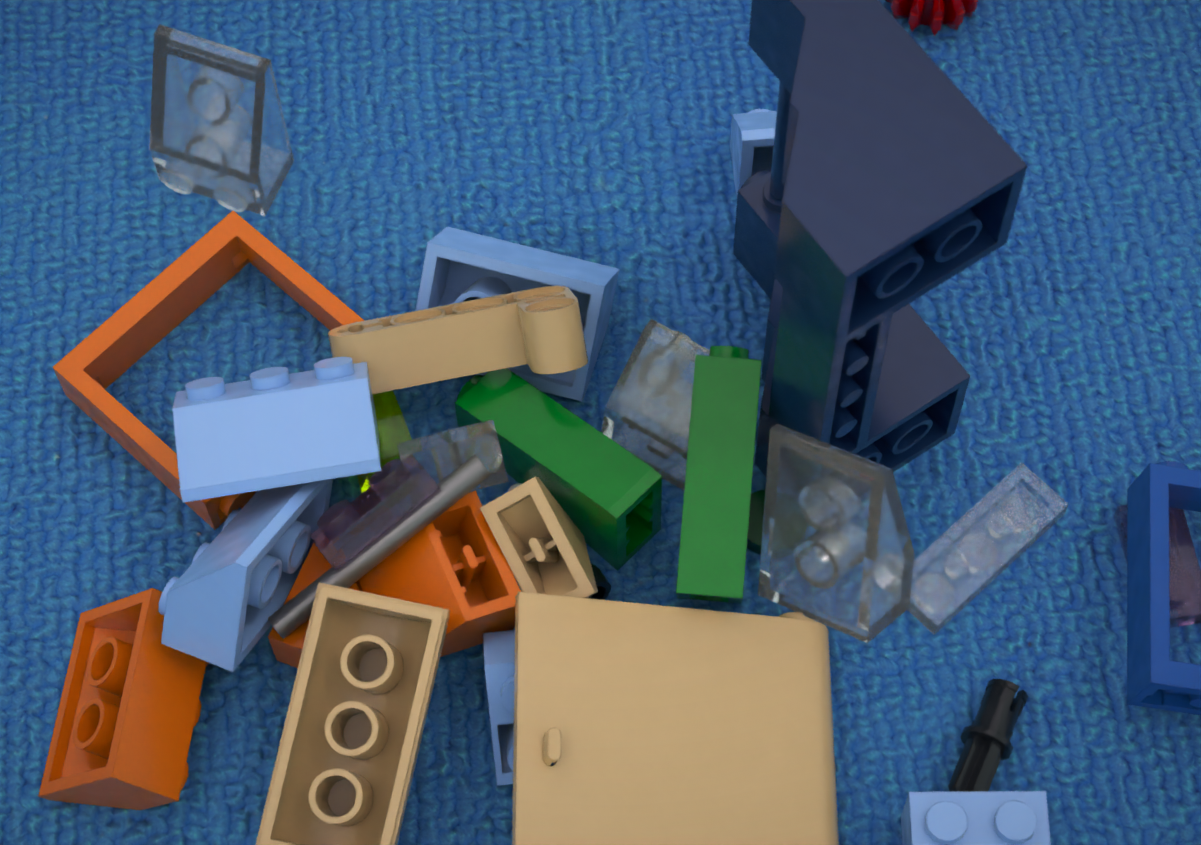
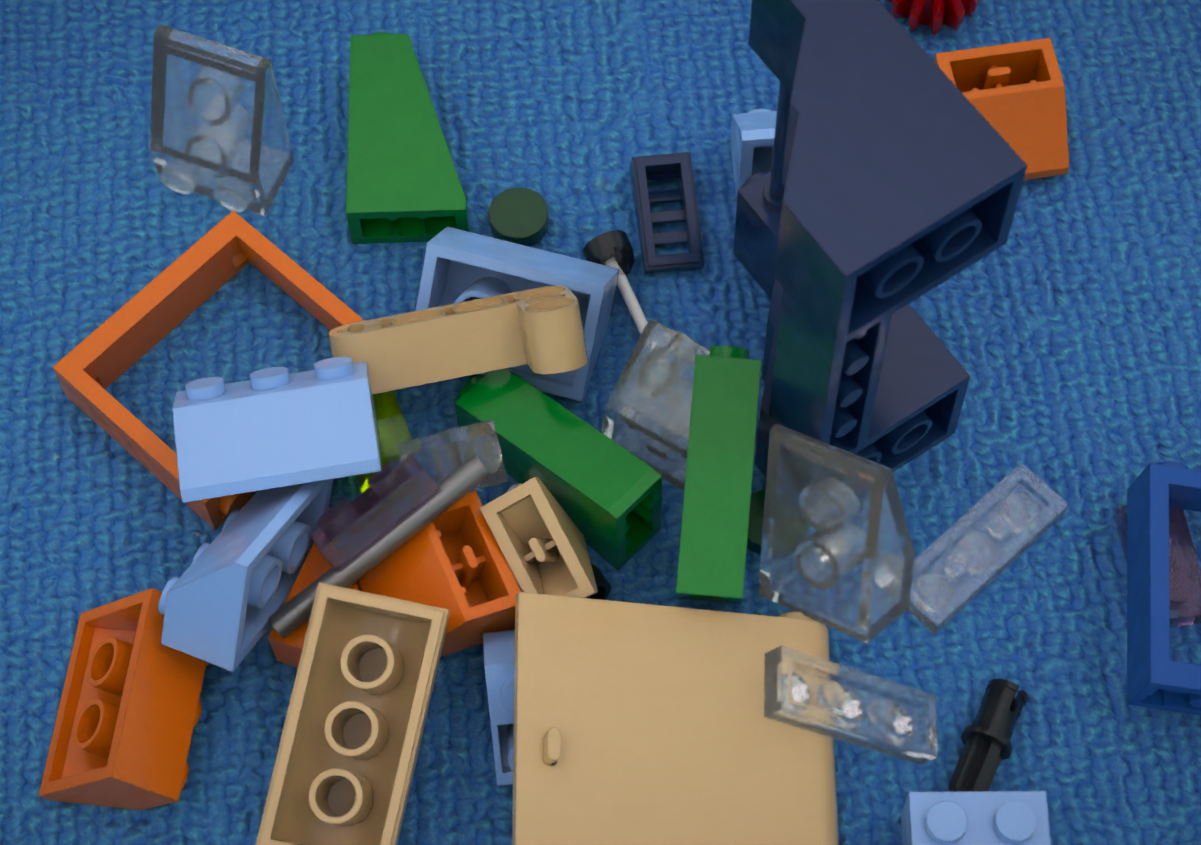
none -> green slope [346,32,470,244]
none -> dark green tile [489,187,548,247]
none -> black hinge [582,230,668,367]
none -> dark blue slope [629,152,705,274]
none -> clear plate [764,646,938,764]
none -> orange slope [934,38,1069,180]

